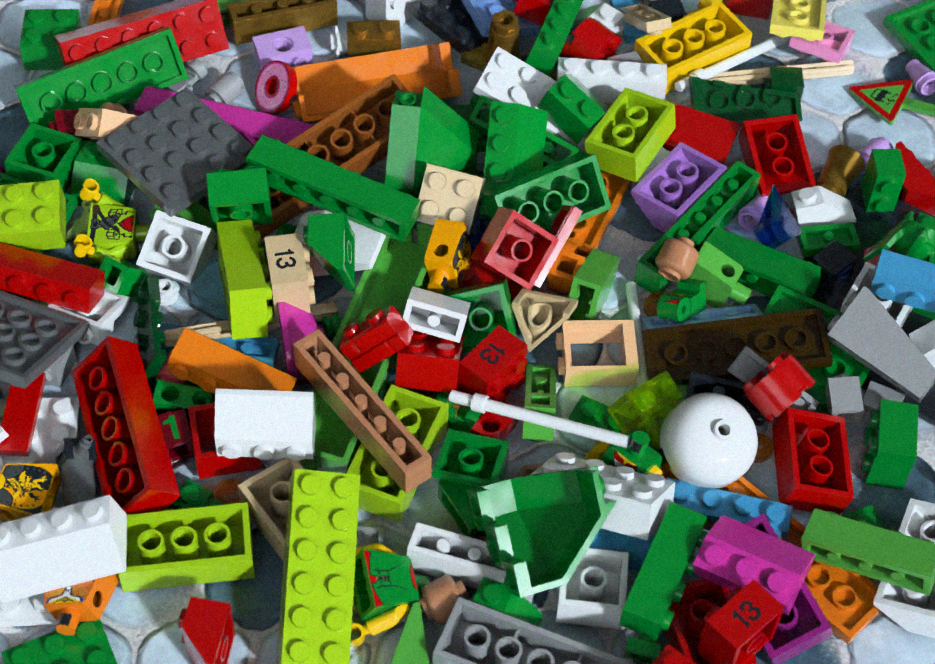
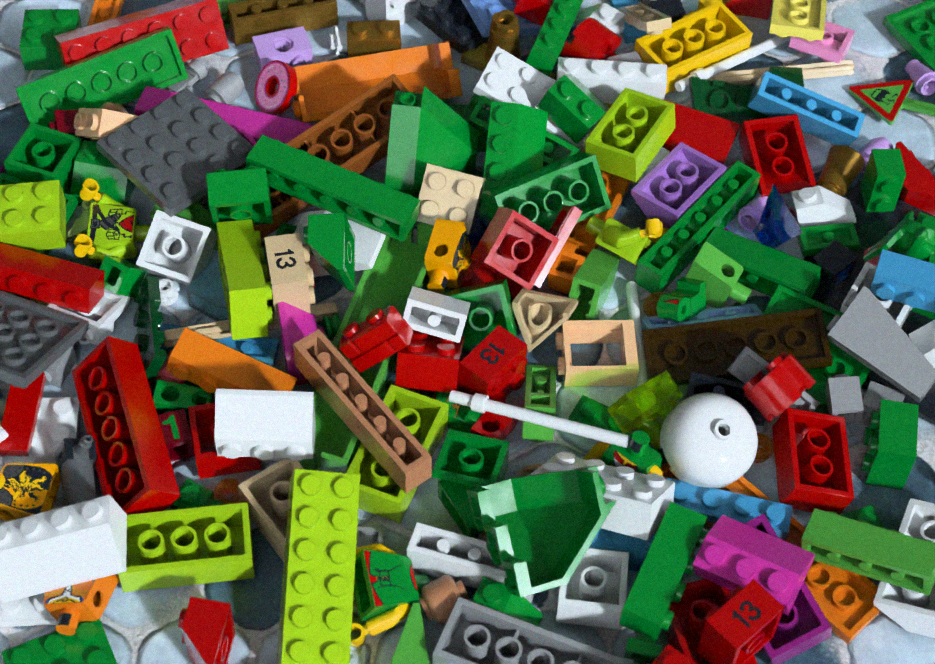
nougat head [655,236,699,282] -> none
none -> lime torso [585,216,669,267]
none -> dark azure brick [747,71,866,146]

